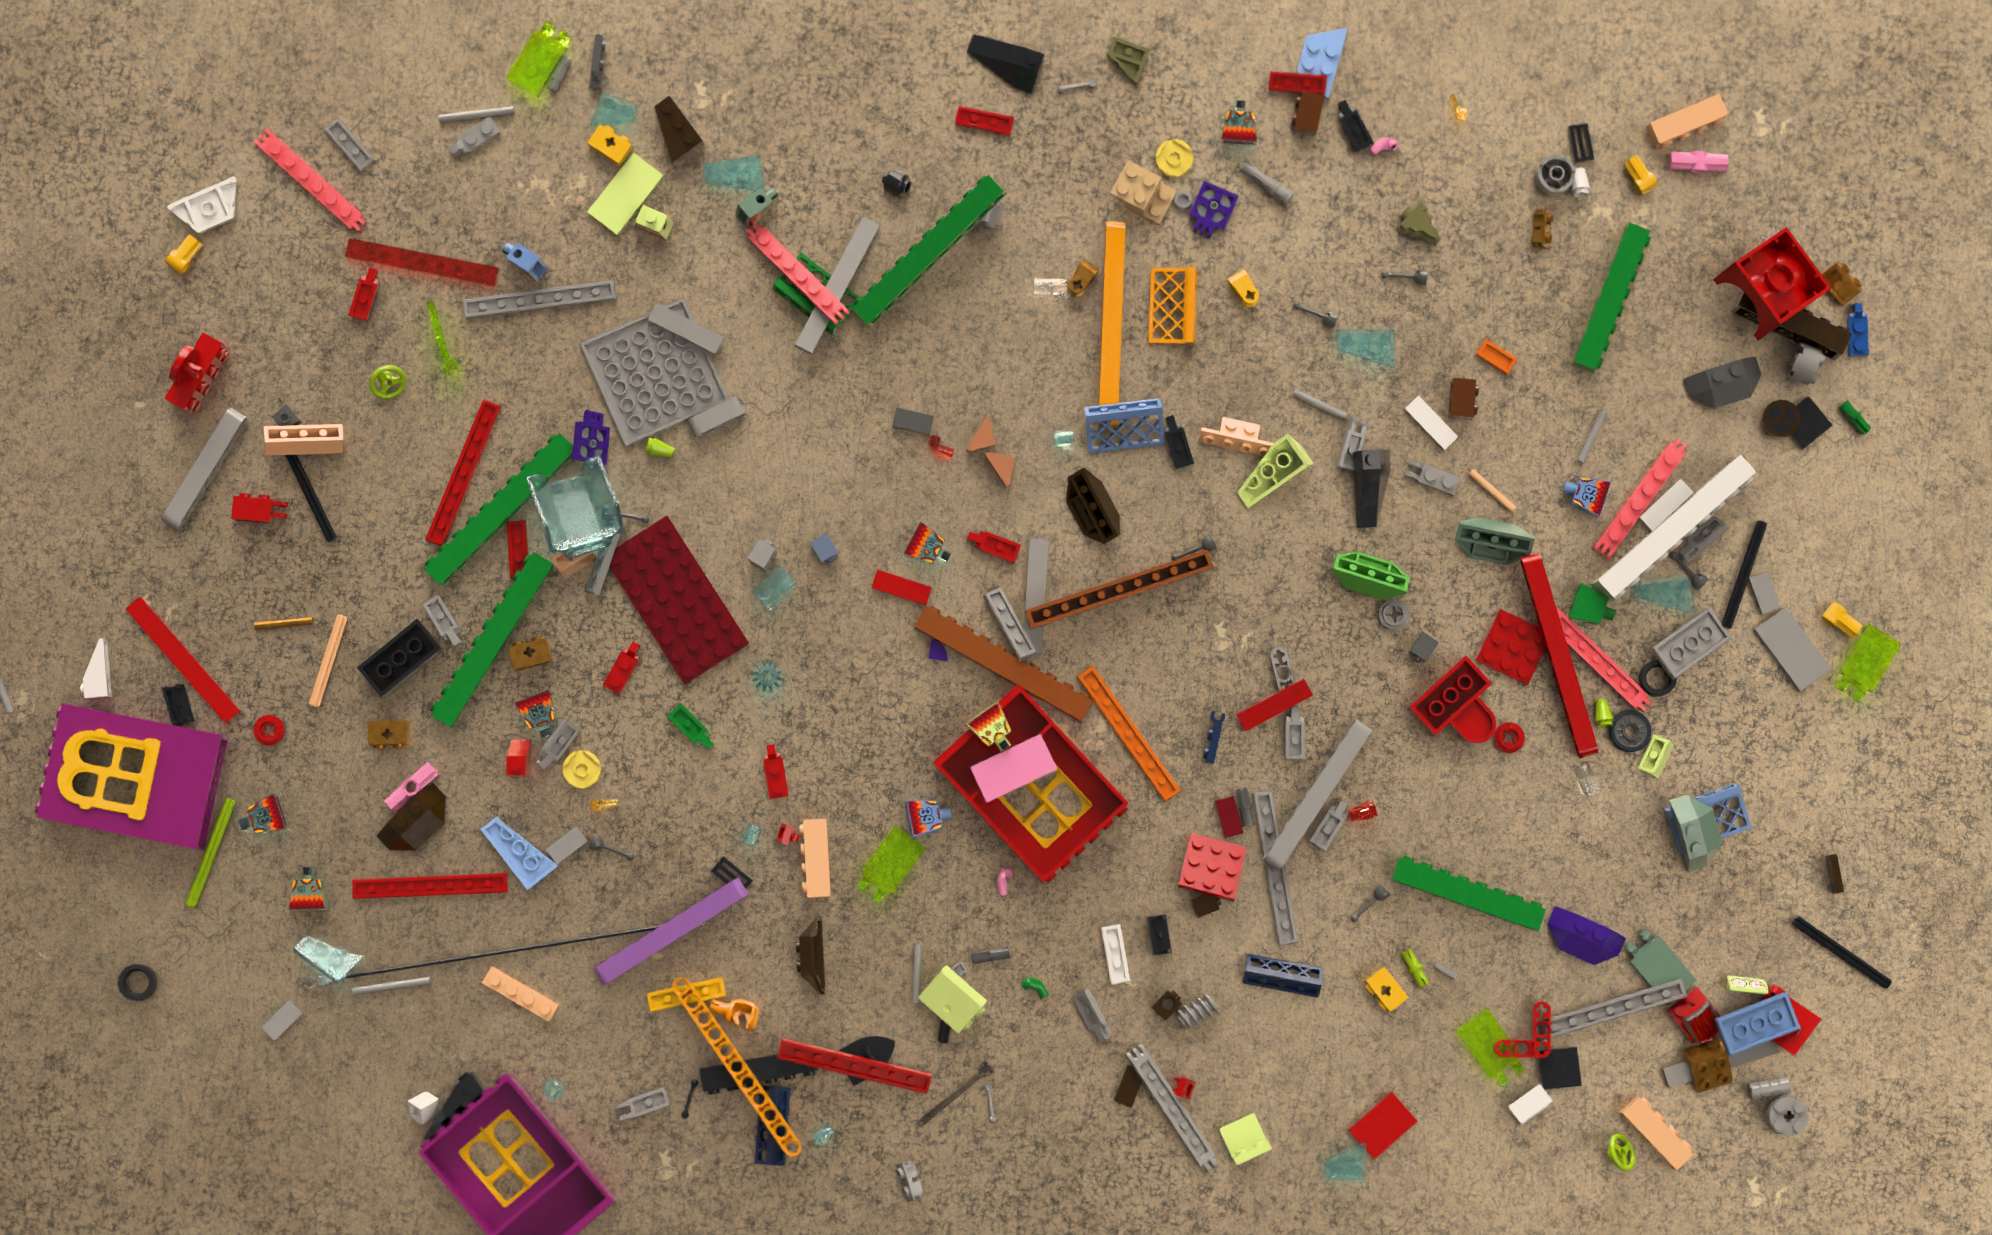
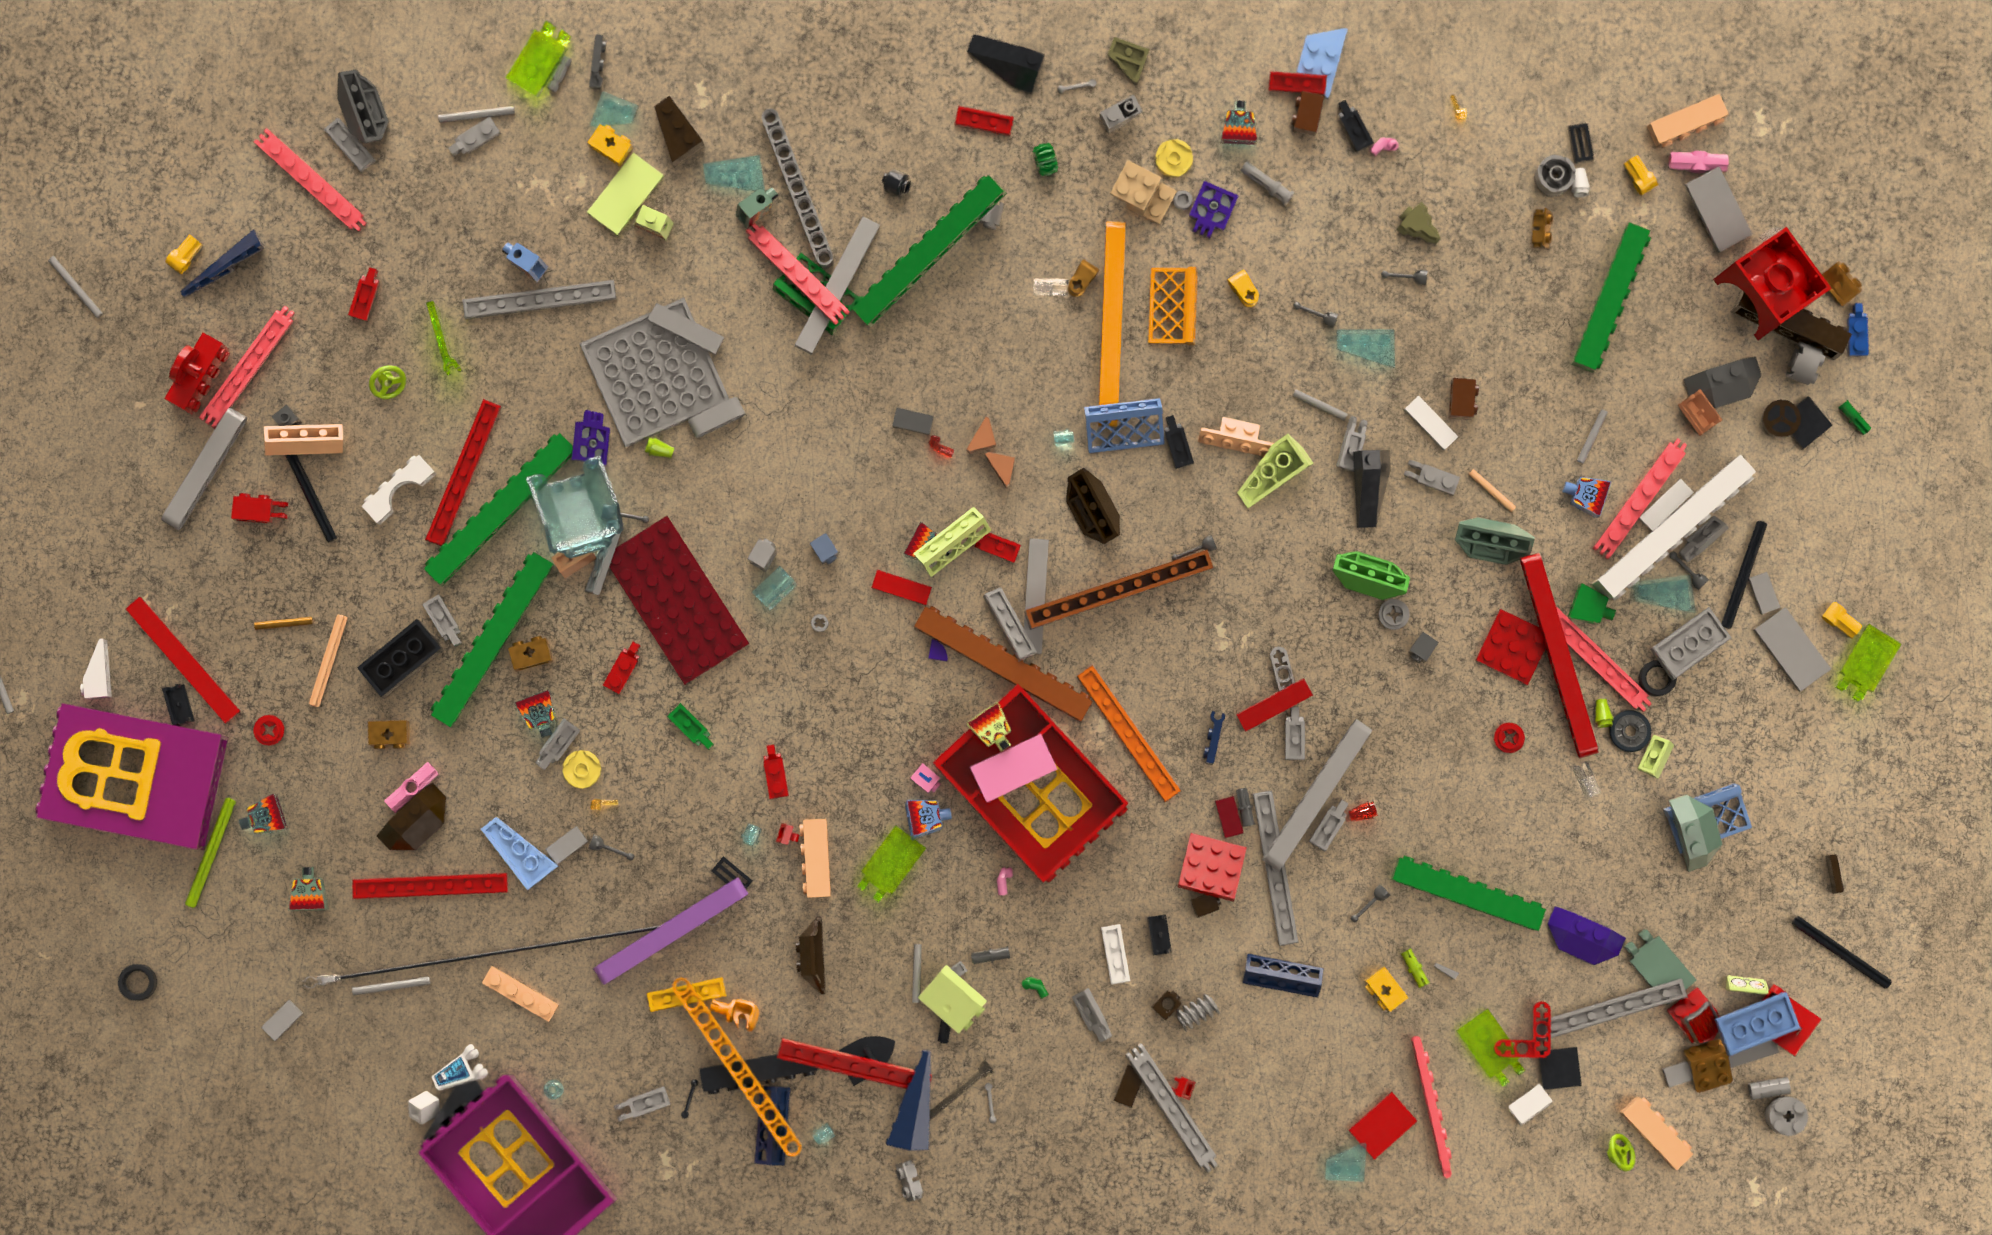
white wing [167,177,237,234] -> none
clear light blue wing [293,935,364,985] -> none
clear red tile [345,238,499,287] -> none
red slope [506,739,532,778] -> none
red tile [507,520,528,579] -> none
clear light blue gear [752,660,784,692] -> none
yellowish green bracket [1219,1113,1272,1165] -> none
red brick [1407,656,1496,744] -> none
orange tile [1475,339,1518,375] -> none
none -> light grey bar [48,256,103,318]
none -> dark blue wedge [180,229,265,298]
none -> coral hinge [199,306,295,429]
none -> dark grey wedge [337,69,389,144]
none -> white arch [362,455,436,525]
none -> flag [431,1045,488,1091]
none -> light grey beam [762,109,833,269]
none -> light grey bush [811,614,829,632]
none -> dark blue wedge [886,1050,931,1151]
none -> bright pink brick [910,763,941,794]
none -> yellowish green fence [913,507,991,577]
none -> green gear [1033,143,1058,176]
none -> light grey slope [1099,95,1143,134]
none -> coral hinge [1411,1036,1452,1178]
none -> nougat hinge [1678,389,1722,436]
none -> light grey tile [1685,167,1753,252]

